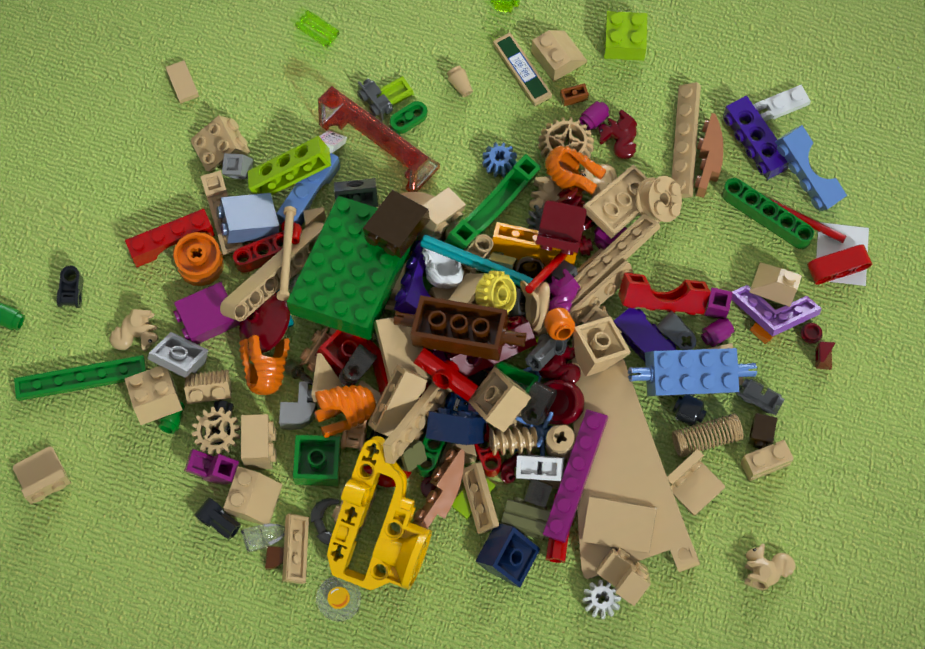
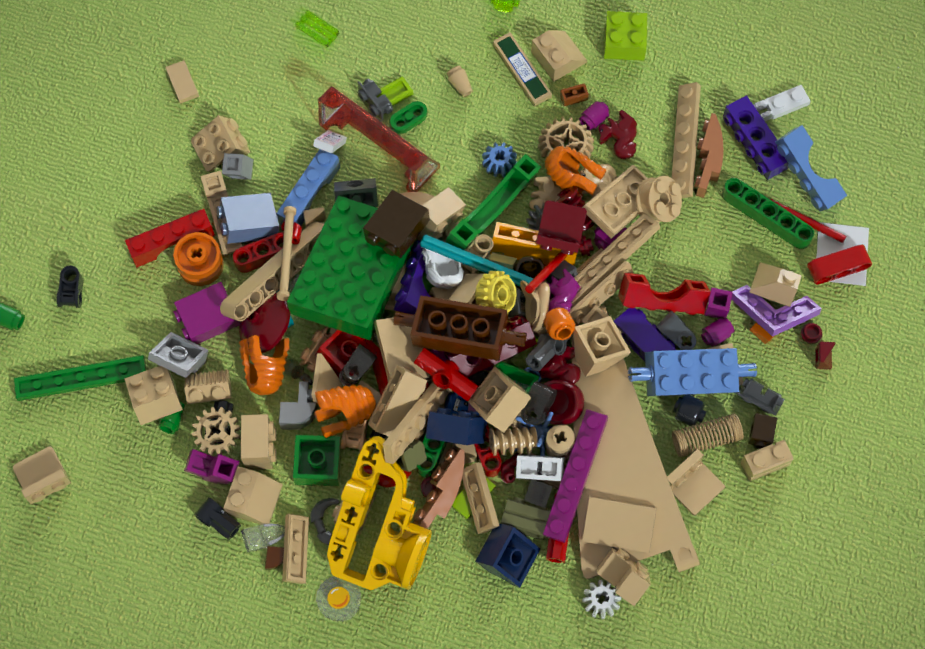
tan animal [110,309,158,352] -> none
lime brick [248,136,331,195] -> none
tan animal [744,544,796,590] -> none

